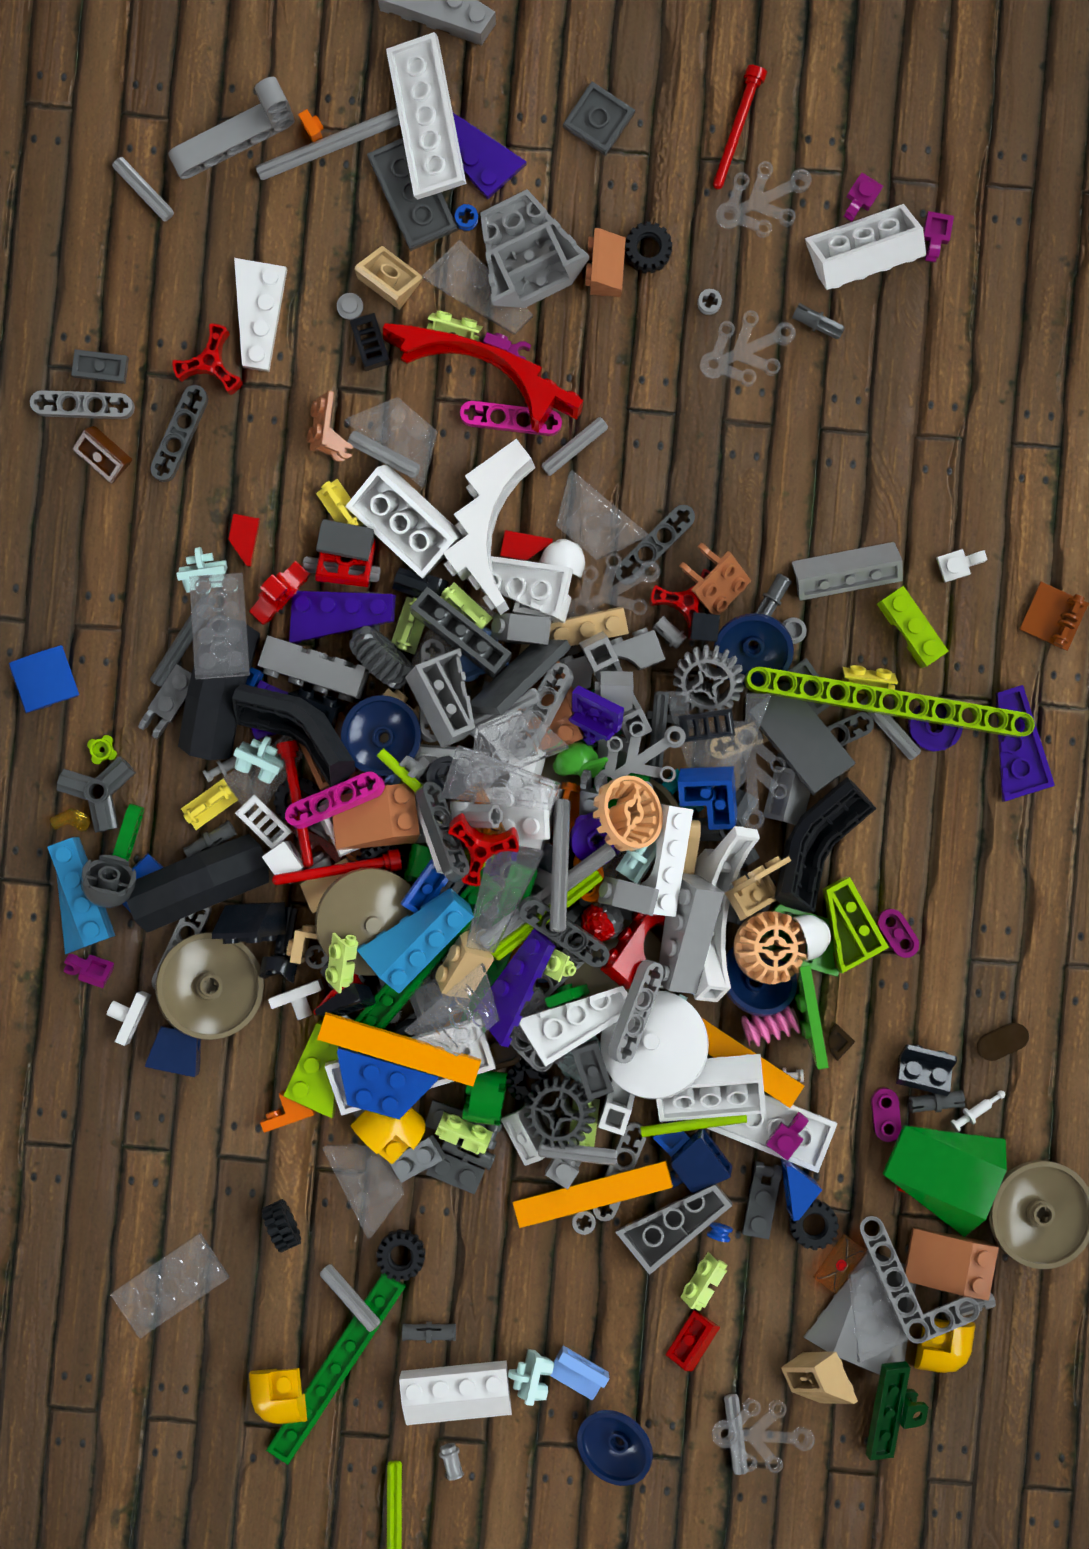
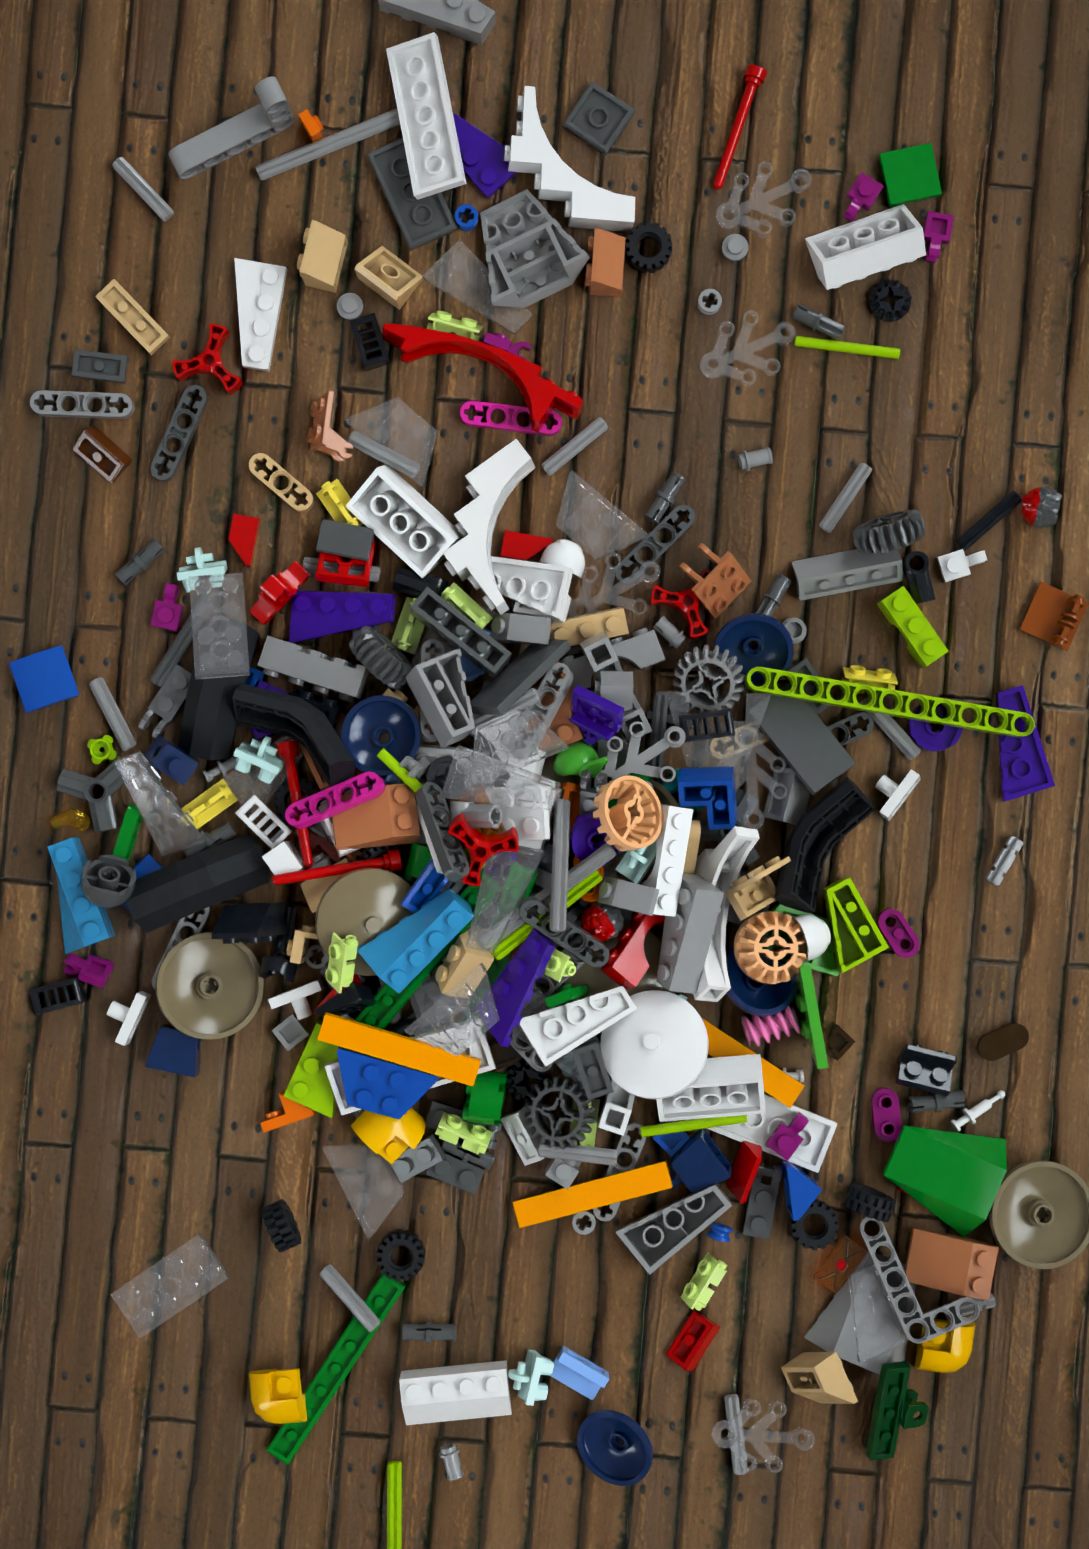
light grey beam [608,960,664,1063] -> none
black tile [689,612,720,642] -> none
none -> black slope [29,976,88,1015]
none -> light grey axle [89,677,137,751]
none -> tan plate [95,279,170,356]
none -> dark grey pin [115,538,165,586]
none -> clear wing [115,751,208,856]
none -> dark blue torso [143,734,201,785]
none -> magenta plate [151,583,183,631]
none -> tan beam [249,453,314,513]
none -> light grey plate [272,1013,310,1051]
none -> tan slope [297,220,348,293]
none -> white arch [504,86,636,232]
none -> dark grey pin [644,471,686,525]
none -> light grey plate [722,234,748,261]
none -> red slope [727,1141,762,1204]
none -> light grey pin [738,447,773,471]
none -> lime bar [794,336,900,359]
none -> light grey axle [819,463,872,533]
none -> black tyre [844,1183,896,1222]
none -> dark grey gear [853,509,926,556]
none -> black gear [869,279,912,322]
none -> white tile [875,769,921,821]
none -> green tile [879,143,942,207]
none -> black piece [902,551,936,604]
none -> black axle [956,491,1022,551]
none -> light grey axle [986,836,1023,886]
none -> dark grey piece [1021,486,1062,529]

